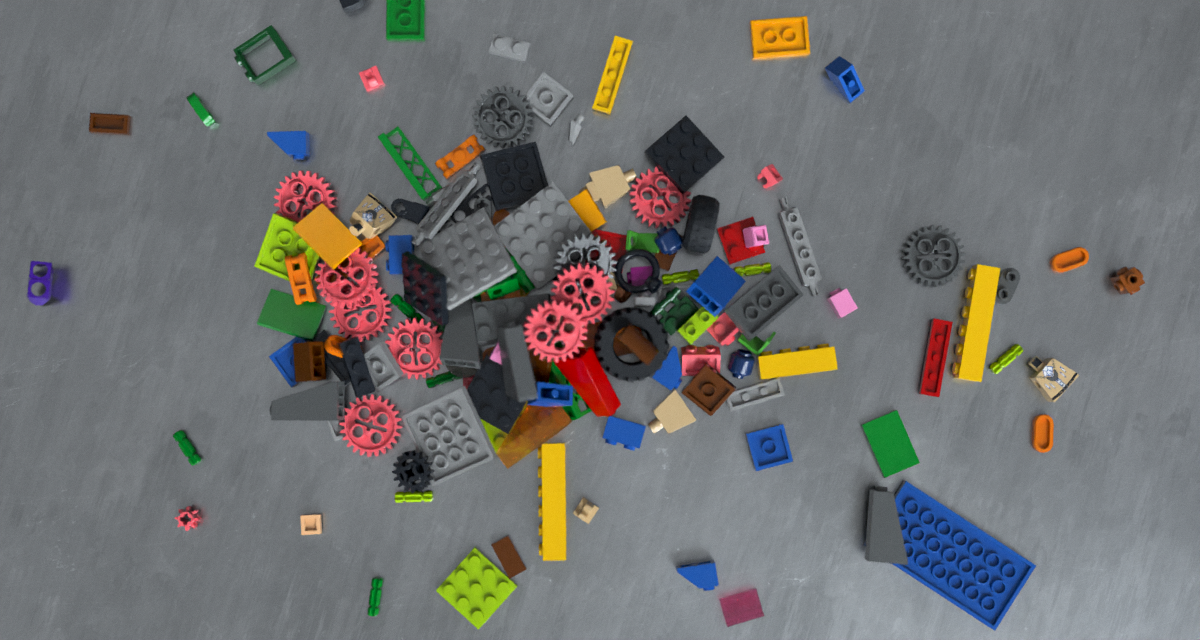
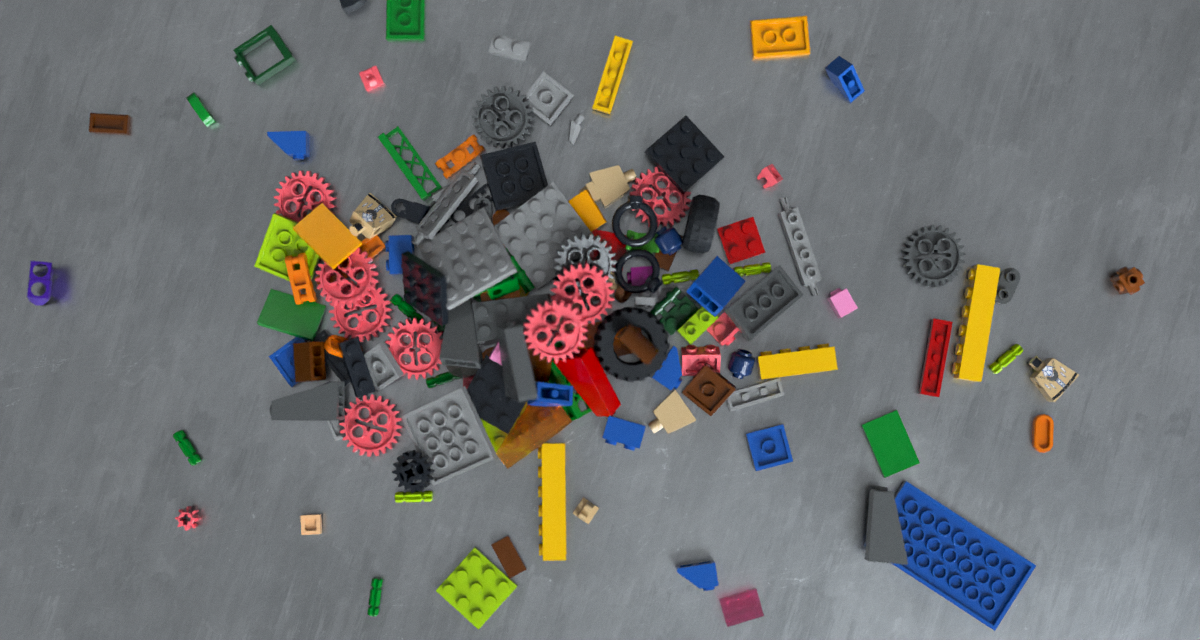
bright green bracket [737,331,776,356] -> none
bright pink slope [743,225,769,248] -> none
orange tile [1050,247,1089,273] -> none
none -> black piece [612,196,658,247]

